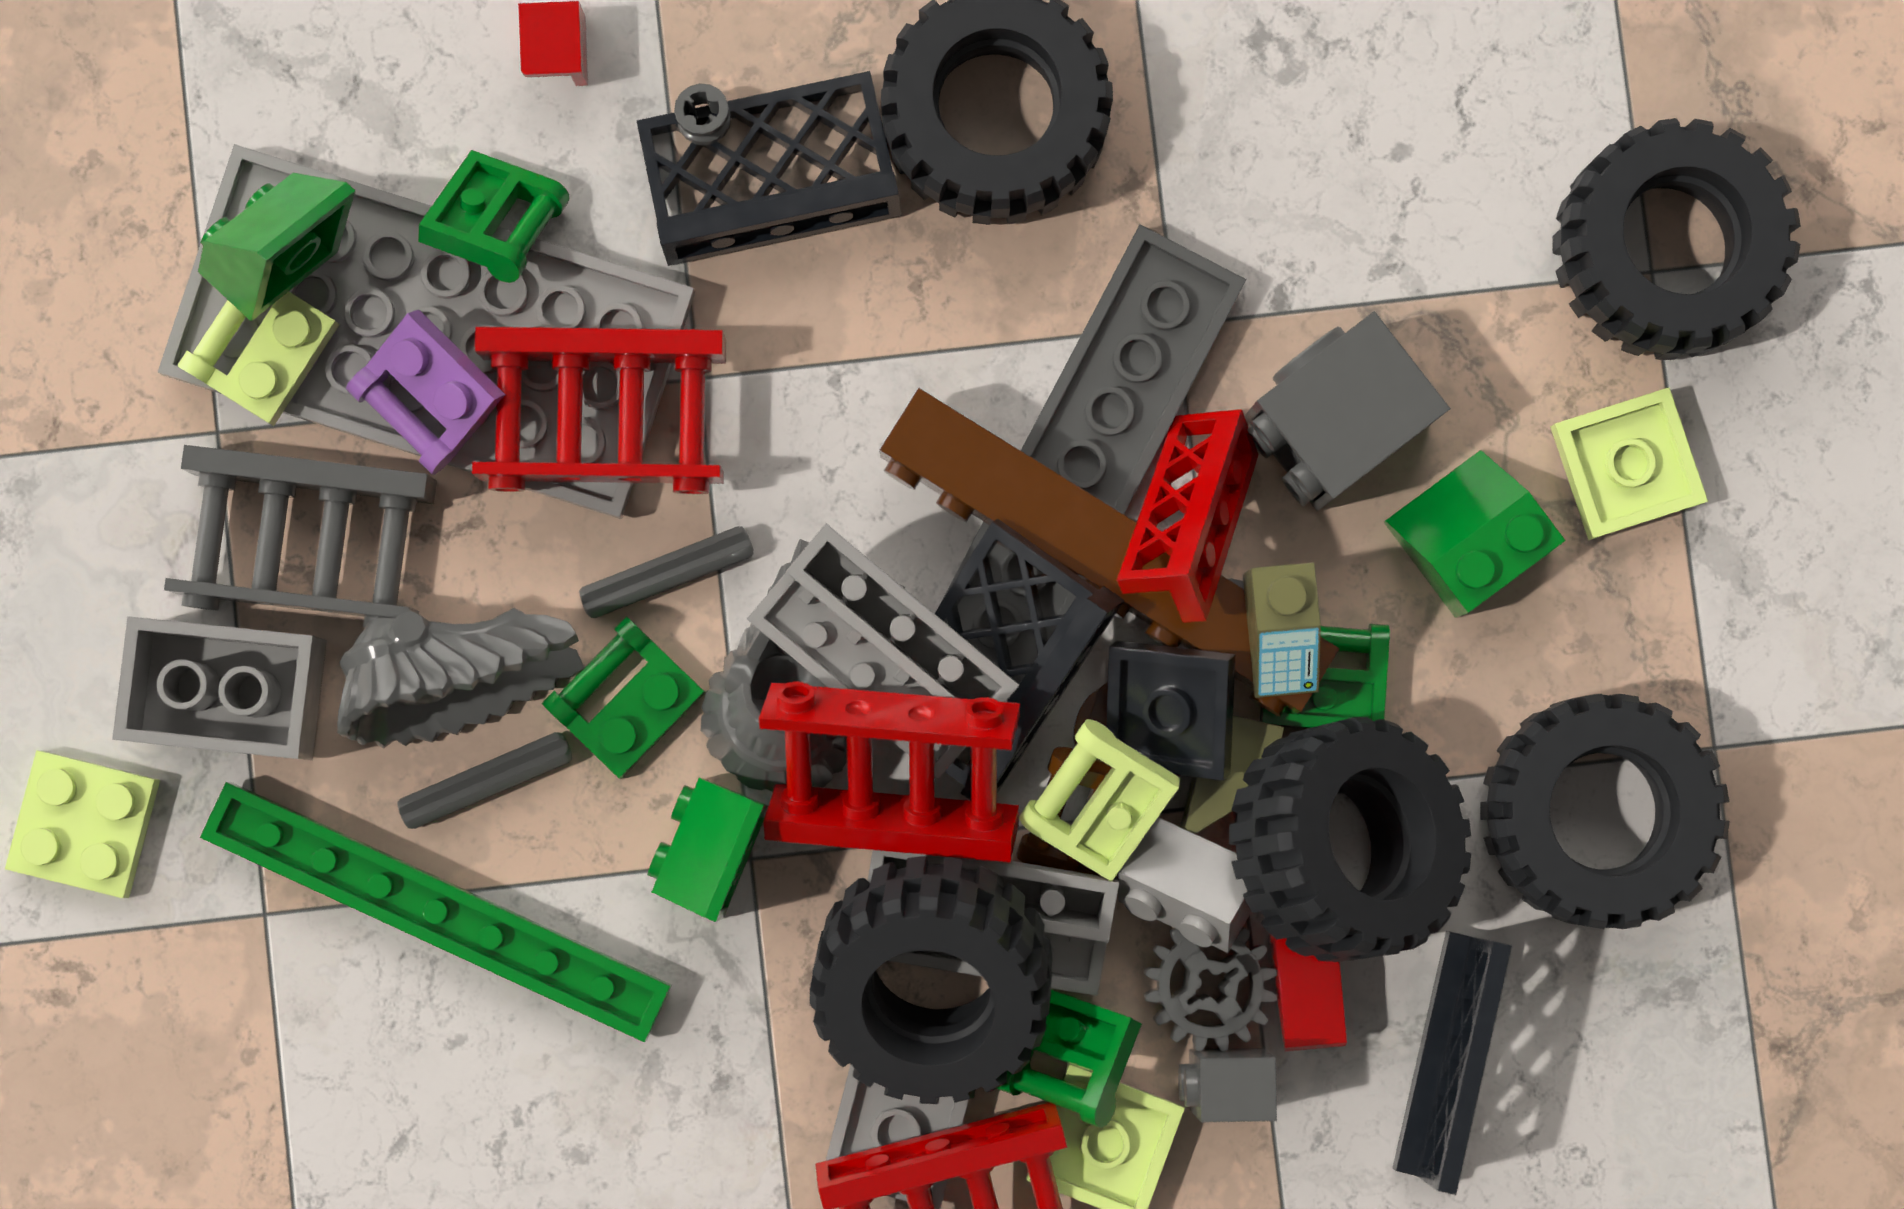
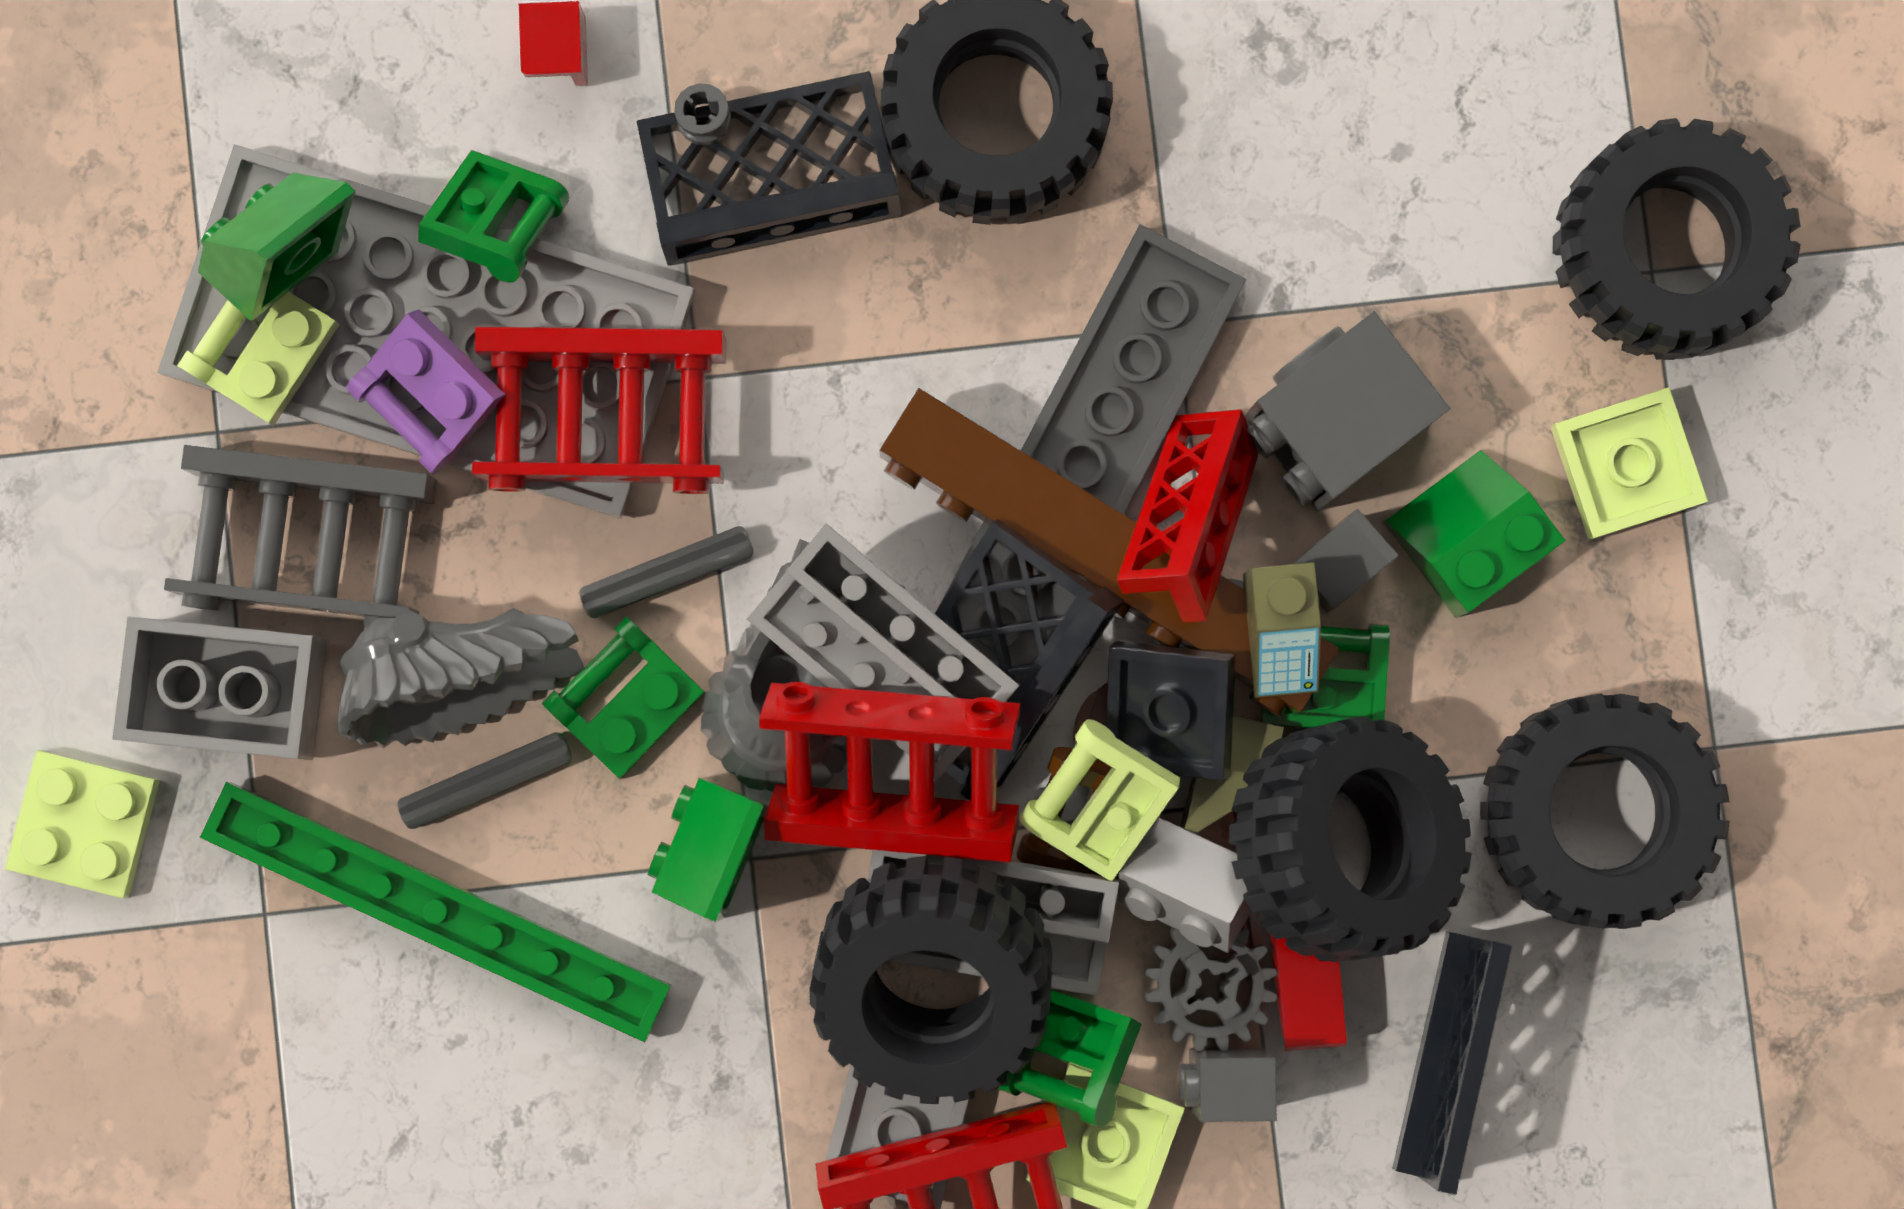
none -> dark grey slope [1292,509,1399,613]

